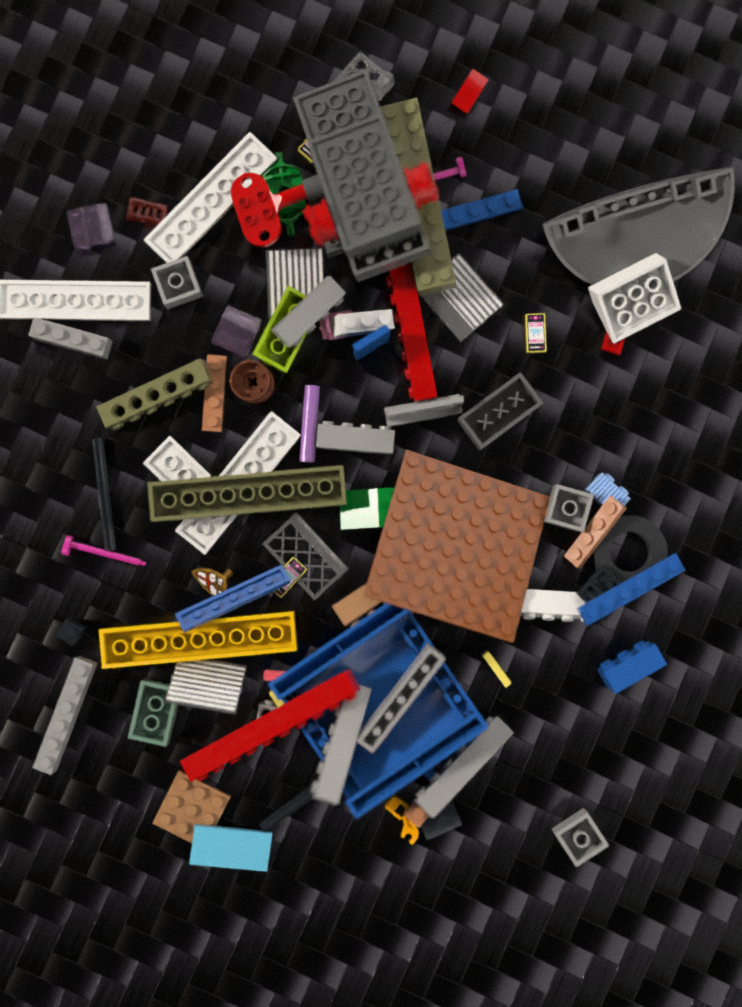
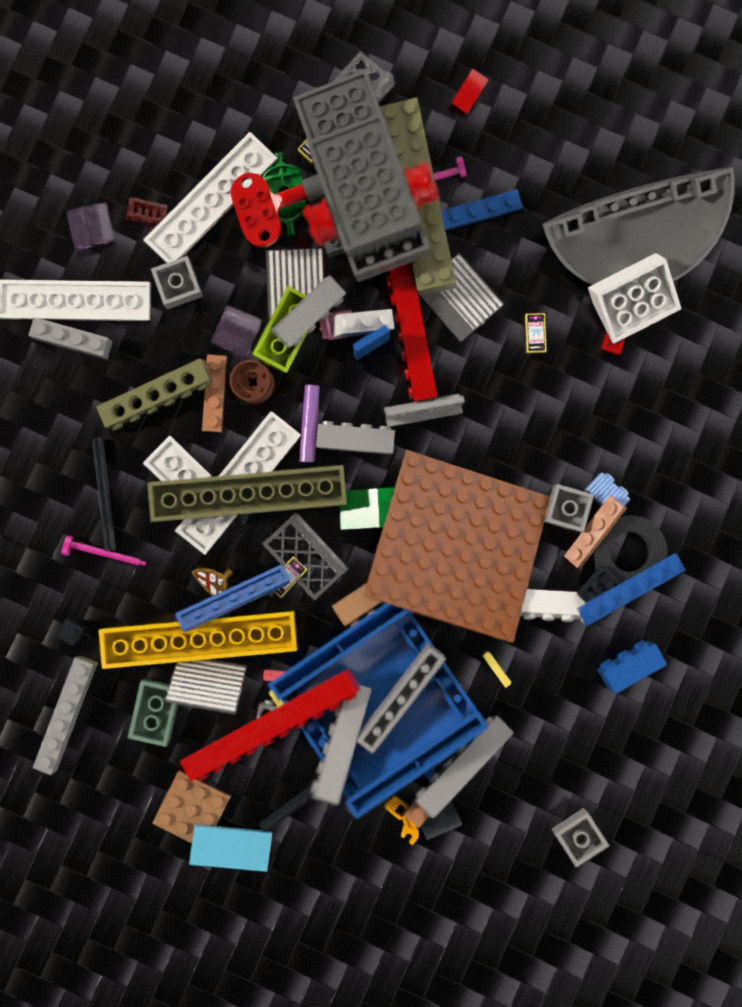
dark grey brick [457,372,543,451] -> none

